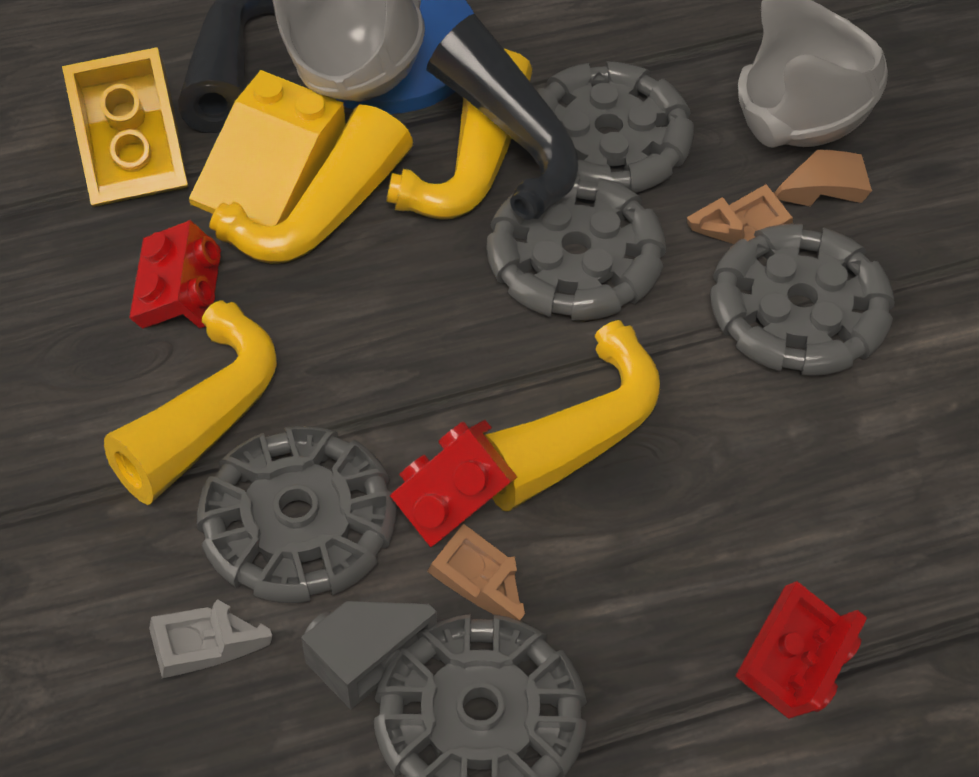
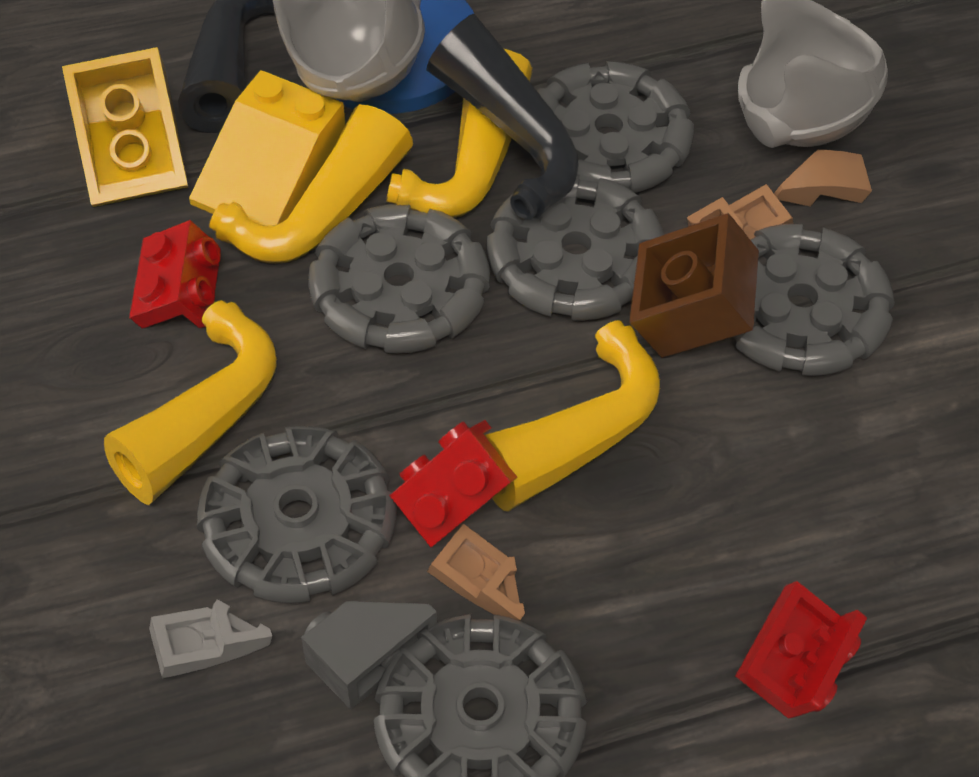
none -> dark grey plate [308,204,490,354]
none -> reddish brown brick [629,213,759,358]

